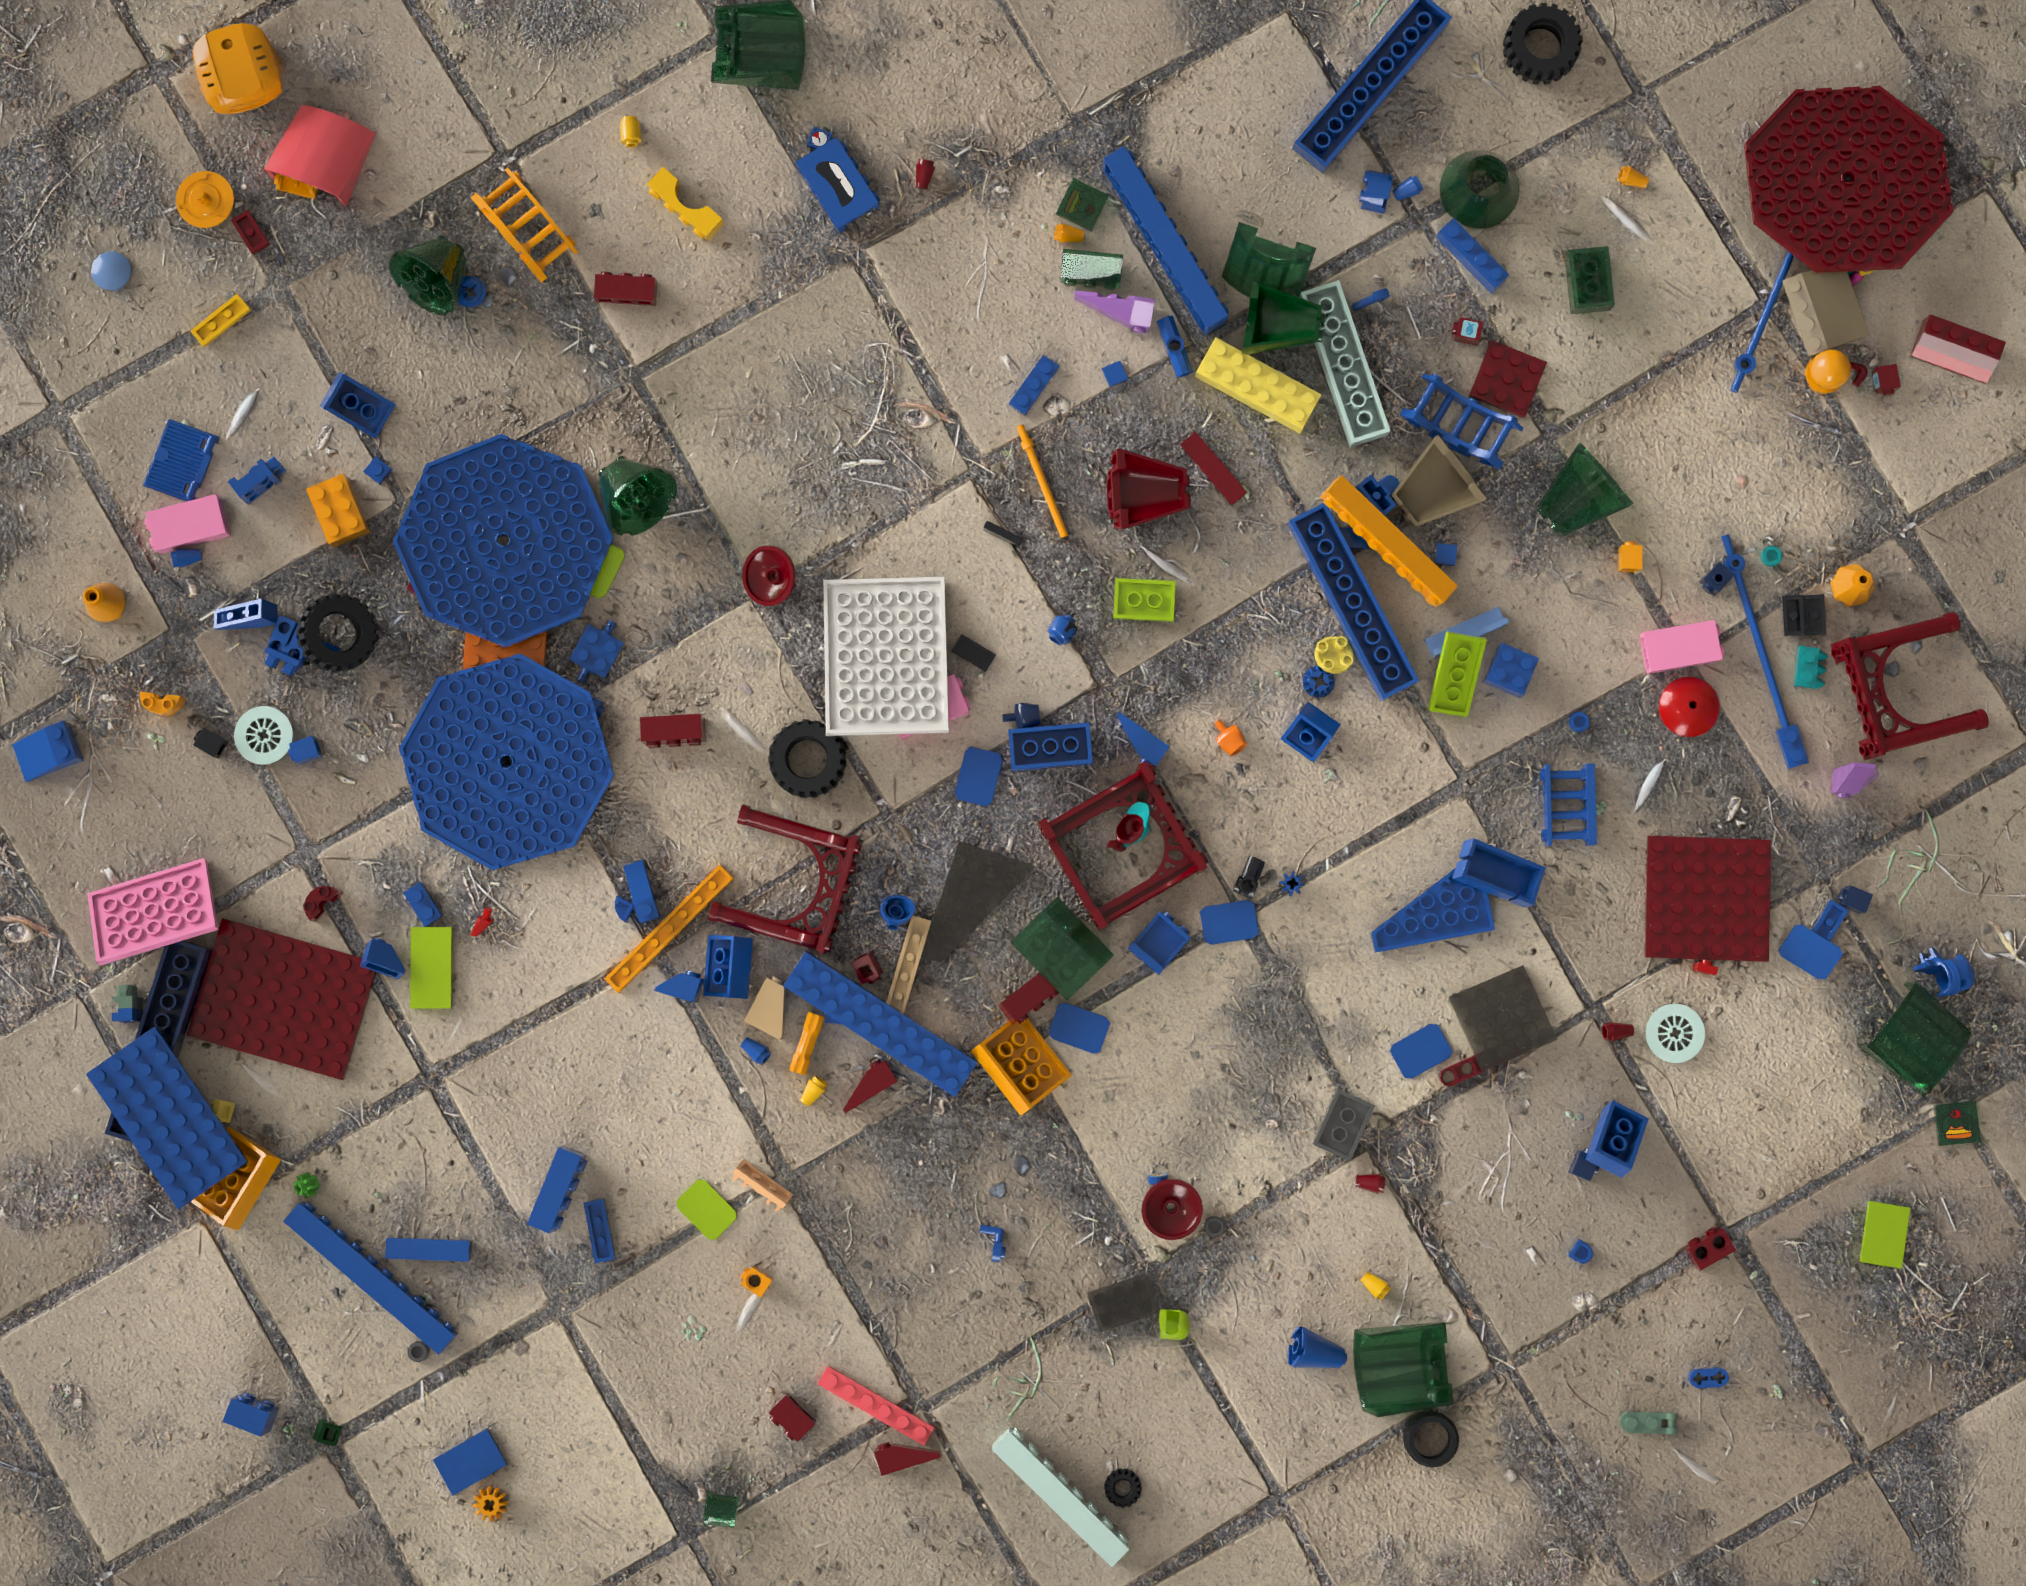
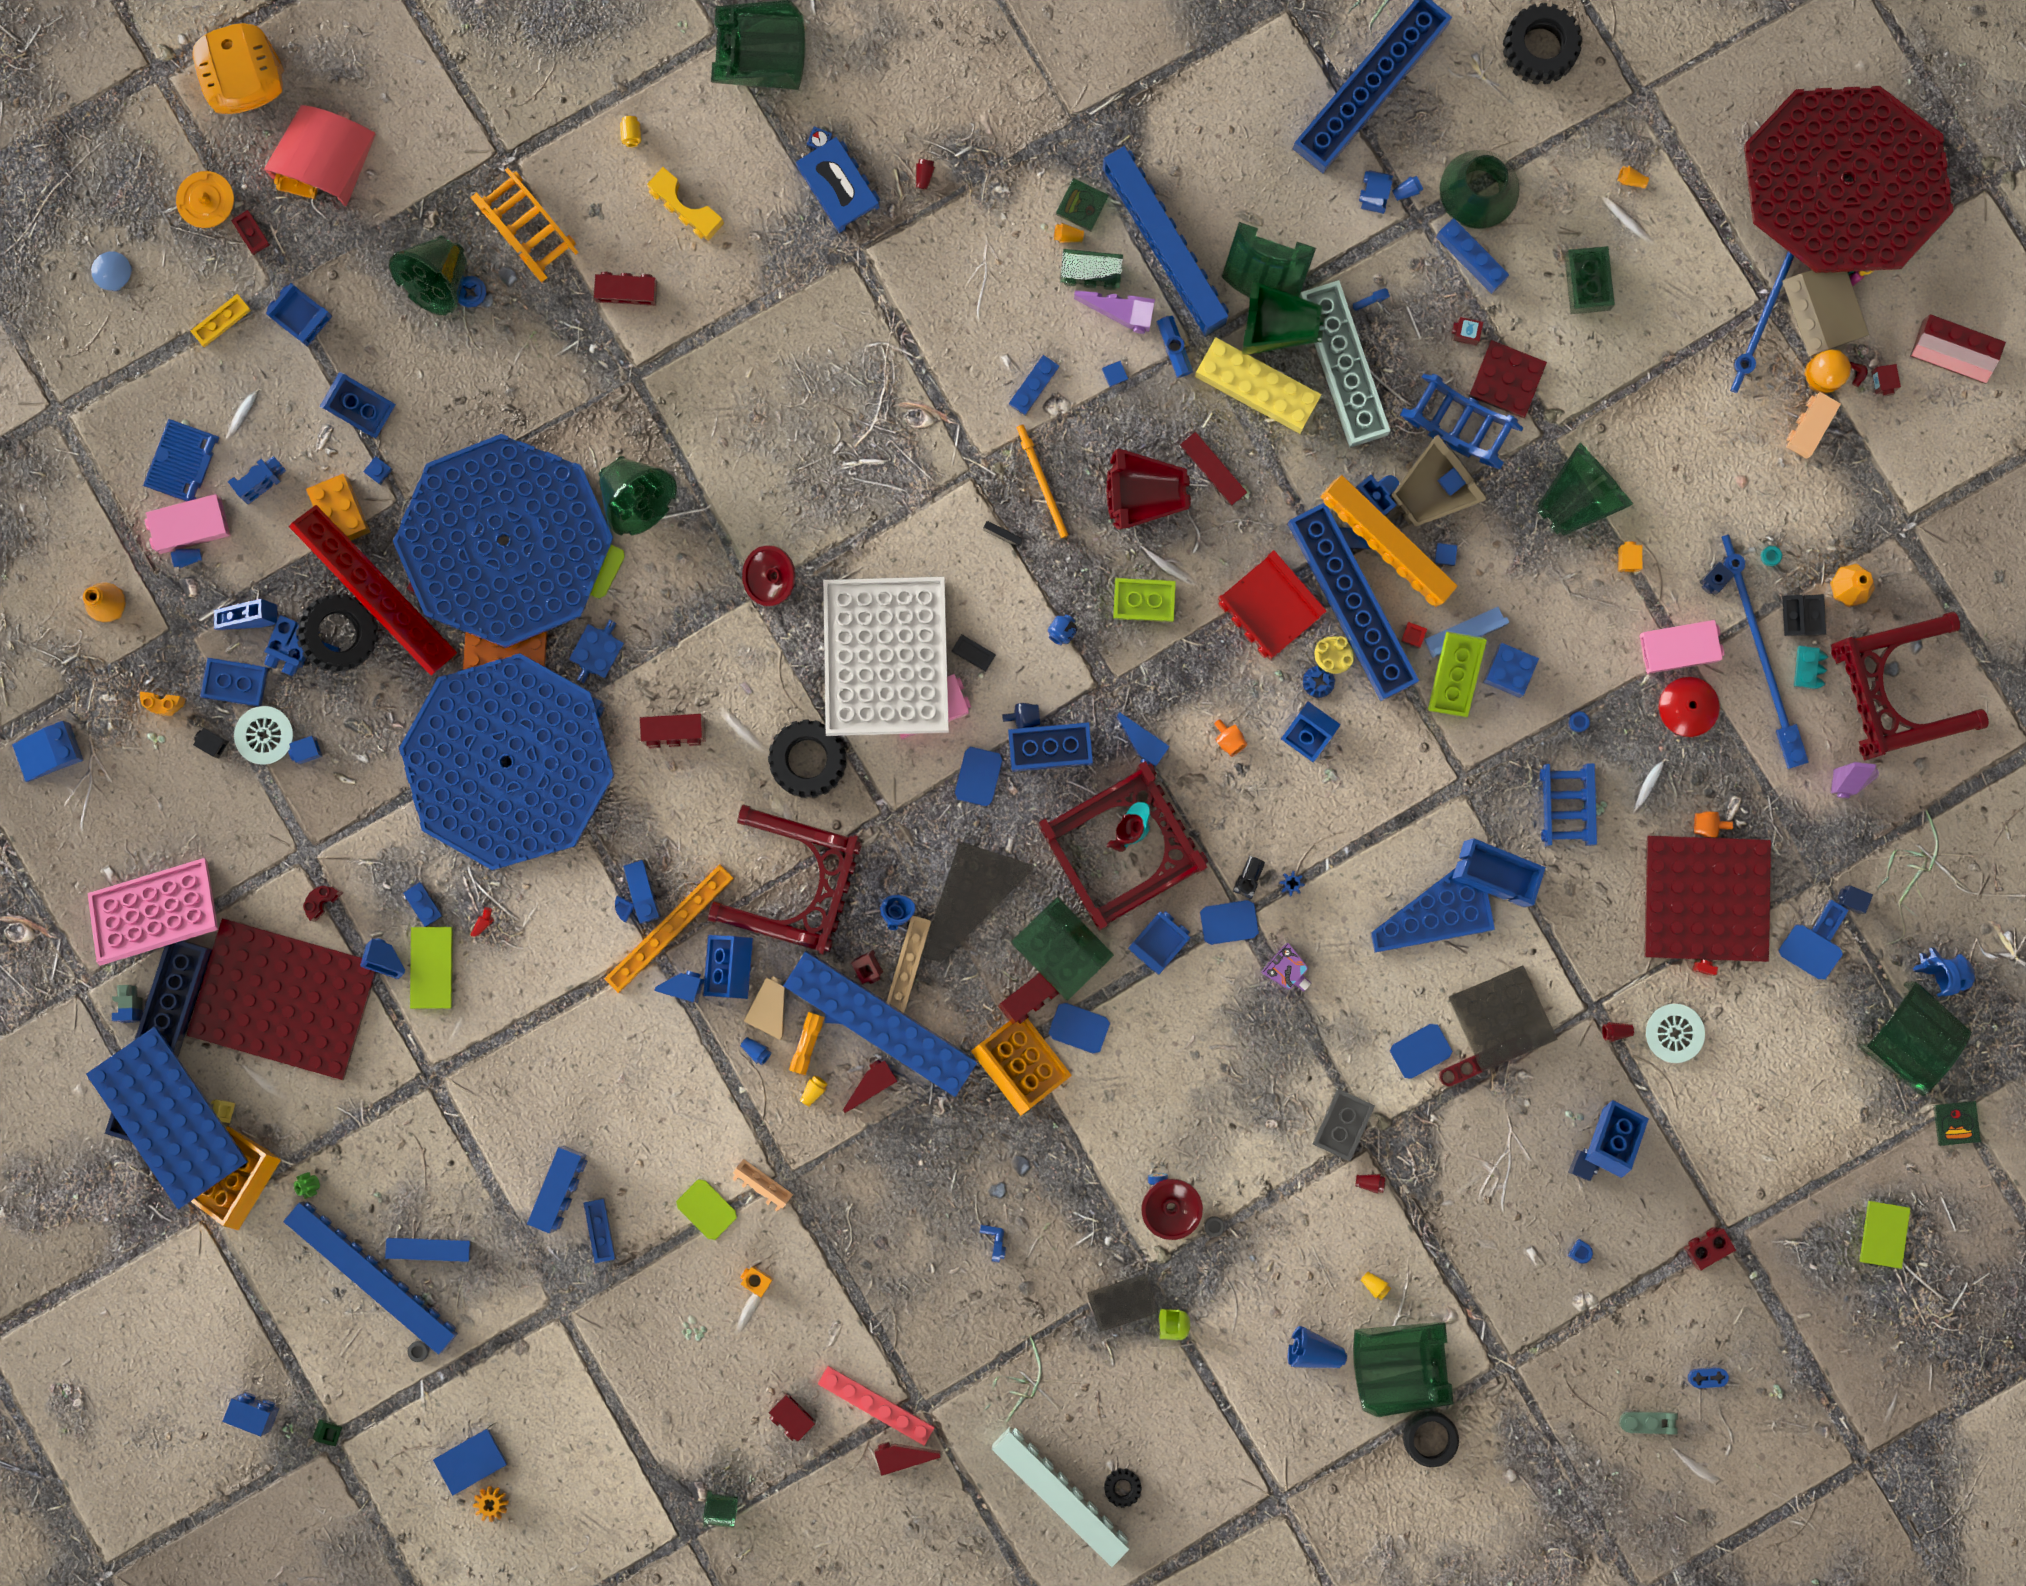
none -> blue tile [200,657,268,707]
none -> blue panel [266,283,332,347]
none -> red plate [288,505,457,676]
none -> red panel [1218,550,1326,660]
none -> torso [1261,943,1311,992]
none -> red plate [1401,622,1427,649]
none -> blue tile [1437,468,1466,496]
none -> orange piece [1694,812,1733,838]
none -> light nougat brick [1786,392,1841,459]

